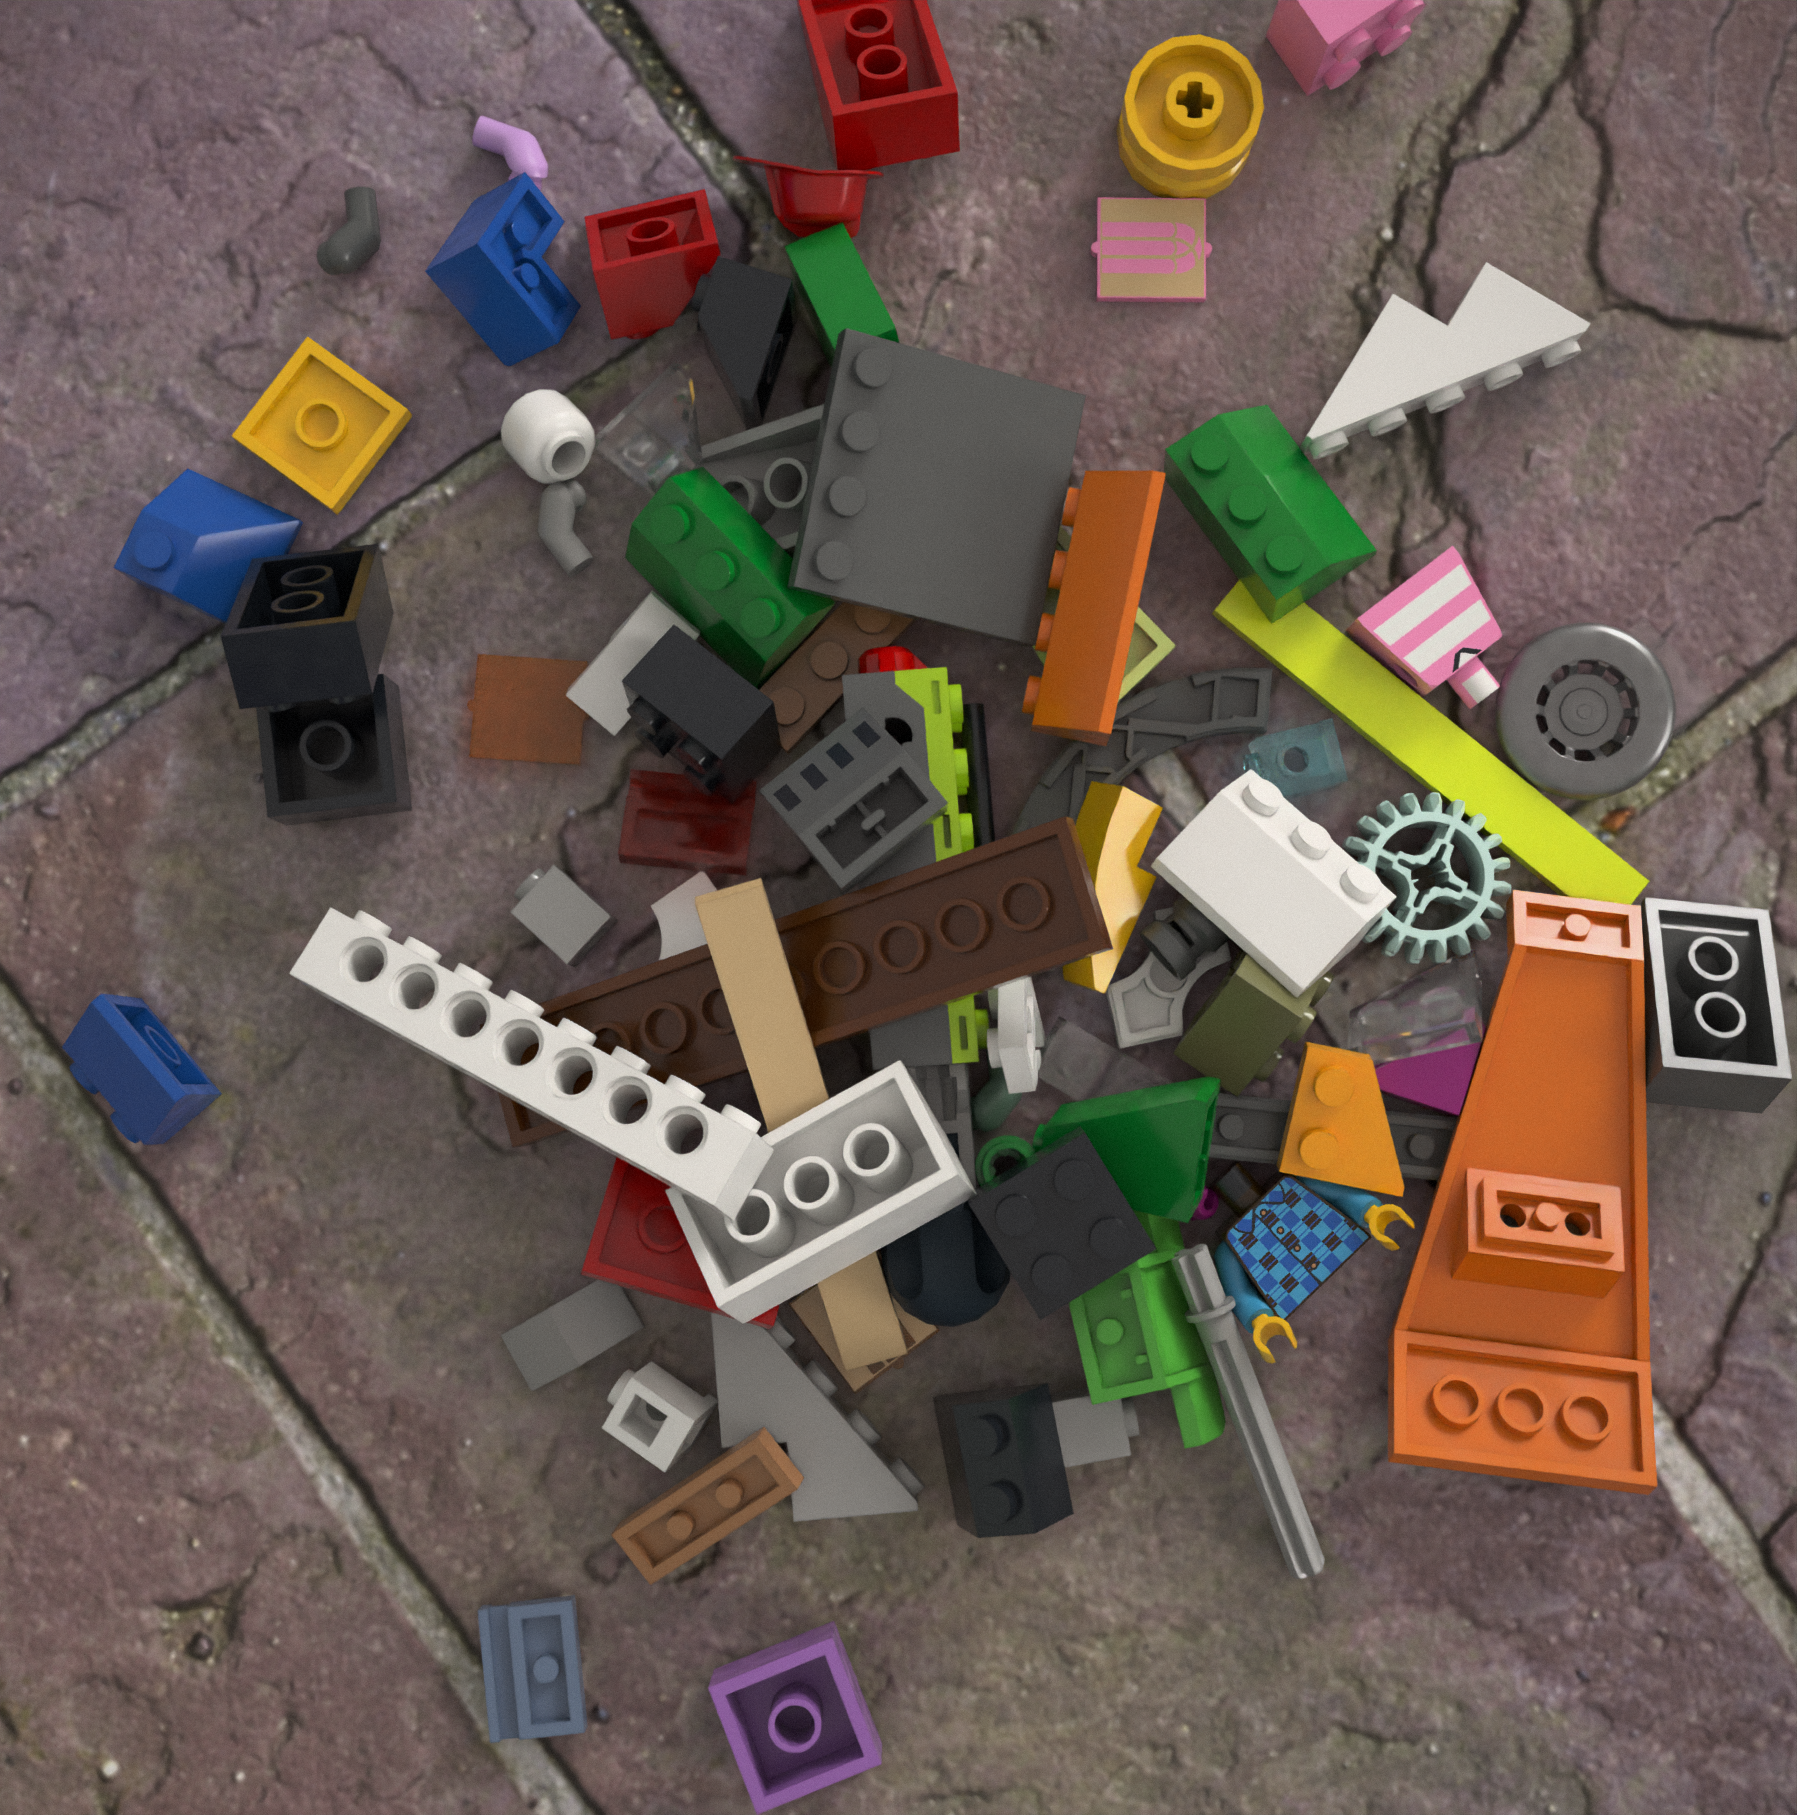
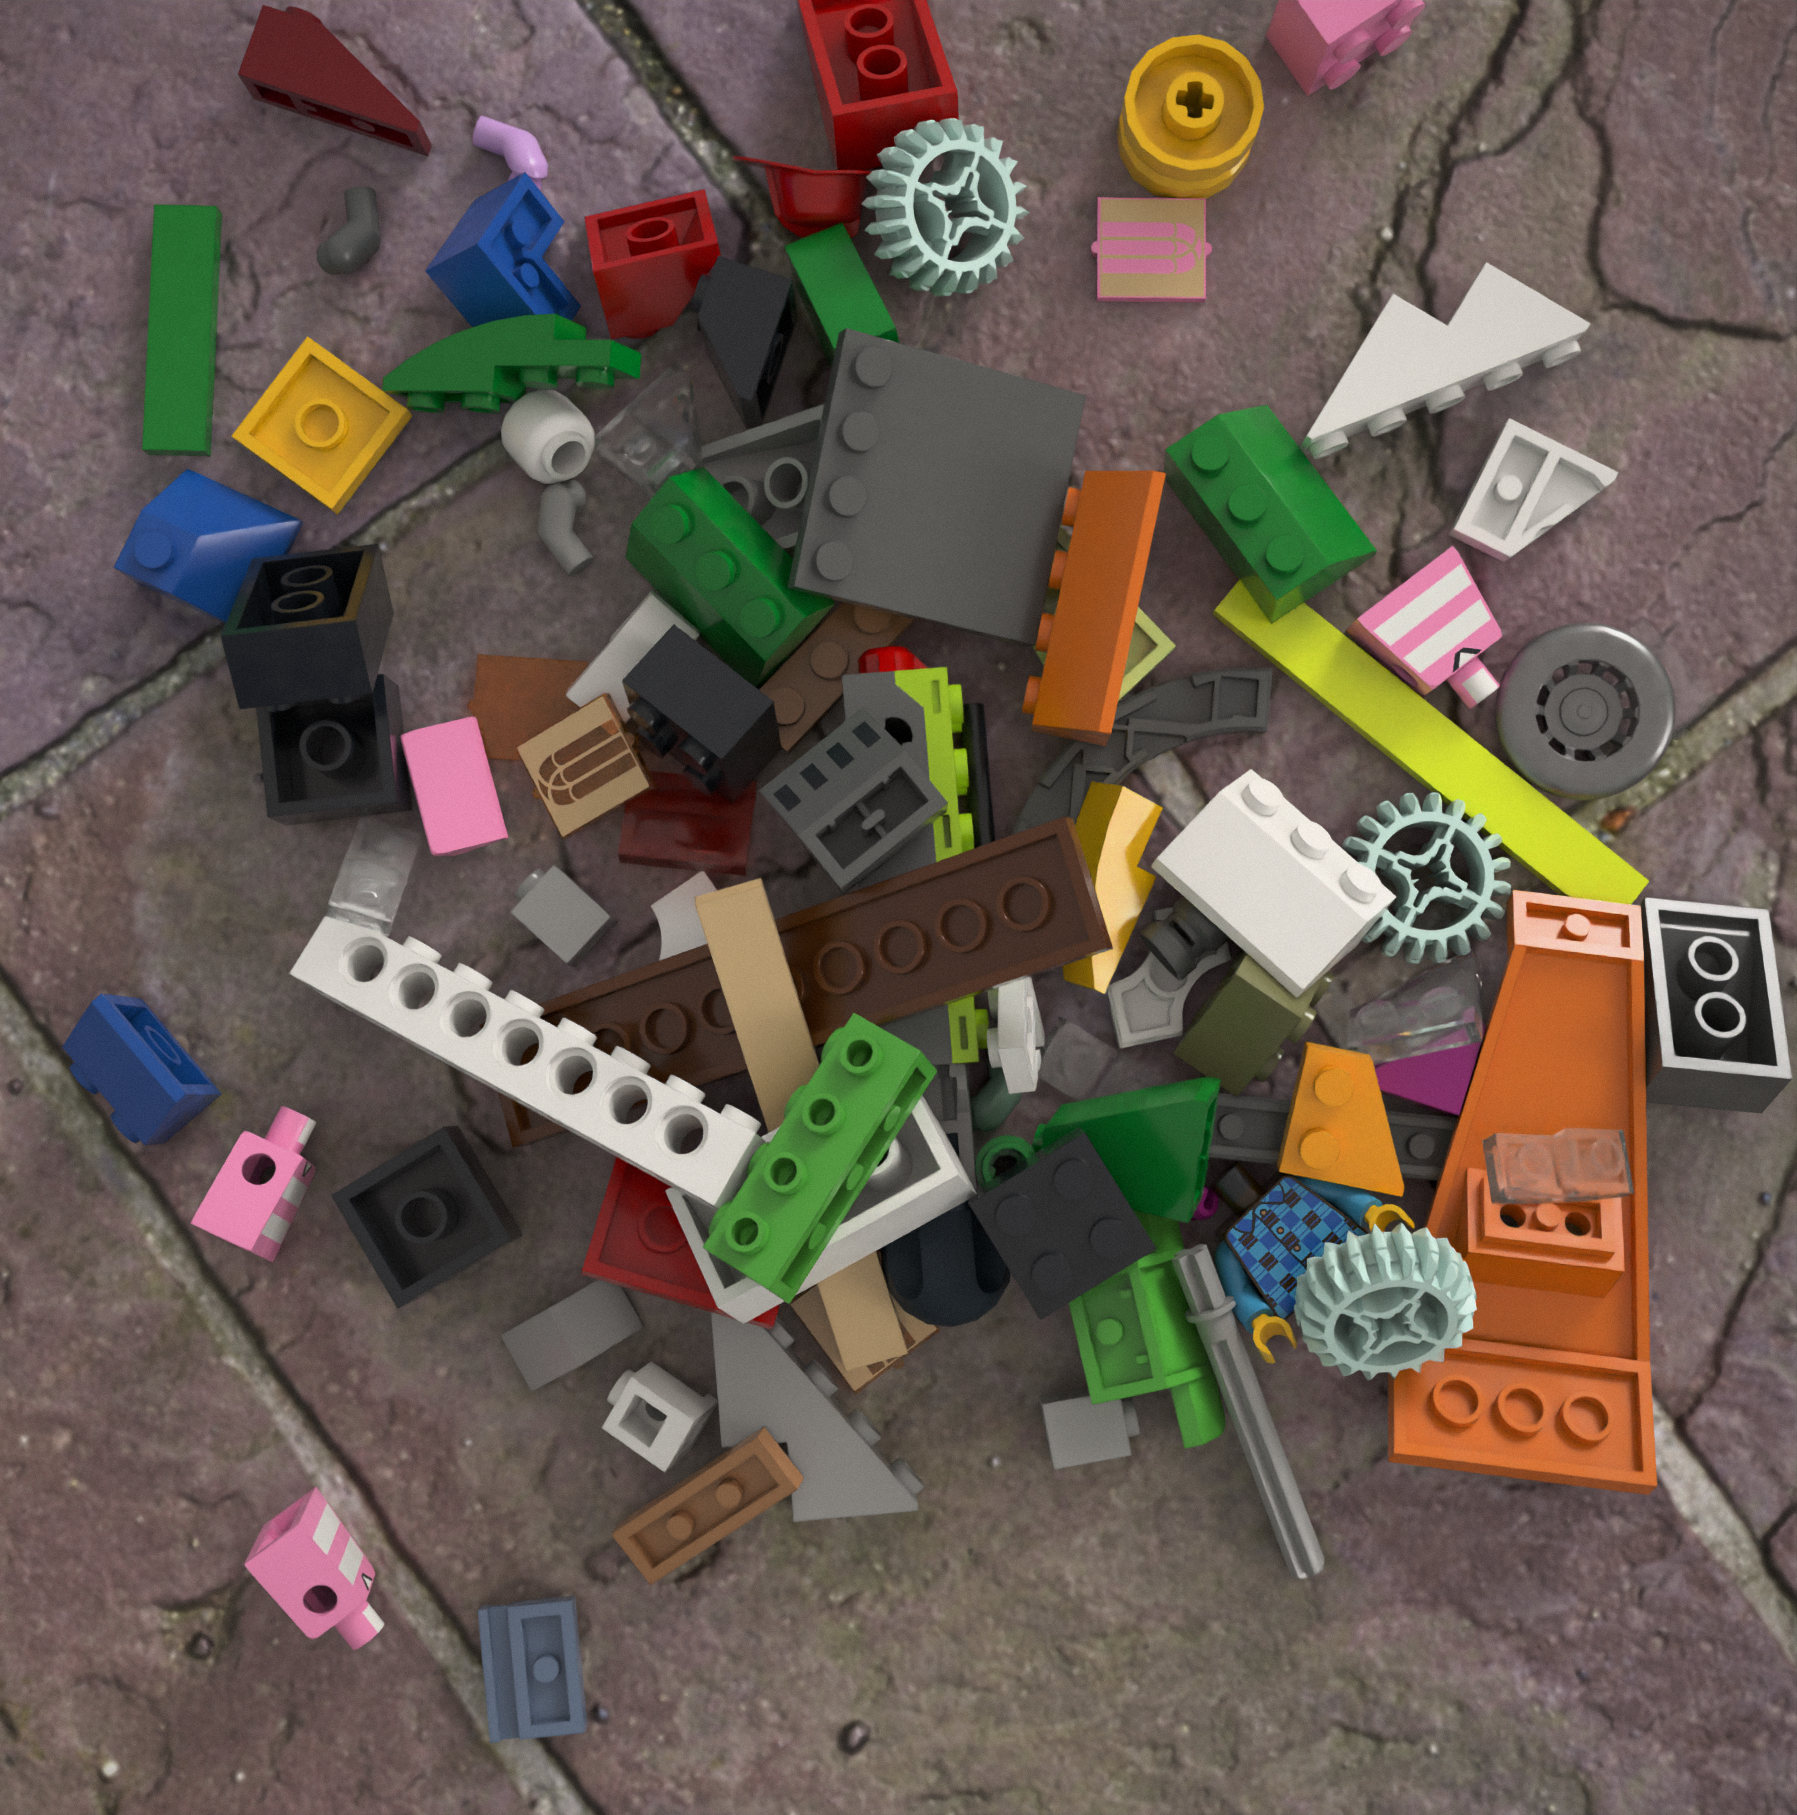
medium lavender brick [708,1621,882,1815] -> none
black slope [933,1383,1074,1538] -> none
clear light blue brick [1243,718,1348,800] -> none
none -> green tile [142,204,222,457]
none -> bright pink torso [190,1106,317,1263]
none -> dark red slope [238,5,432,156]
none -> bright pink torso [244,1487,384,1650]
none -> clear slope [326,816,423,935]
none -> black brick [331,1125,523,1308]
none -> green slope [382,313,642,414]
none -> bright pink slope [401,716,508,856]
none -> piece [514,693,657,839]
none -> bright green brick [702,1013,937,1304]
none -> light aqua gear [861,118,1029,296]
none -> light aqua gear [1294,1222,1477,1381]
none -> white wing [1448,418,1618,563]
none -> clear slope [1482,1128,1634,1204]

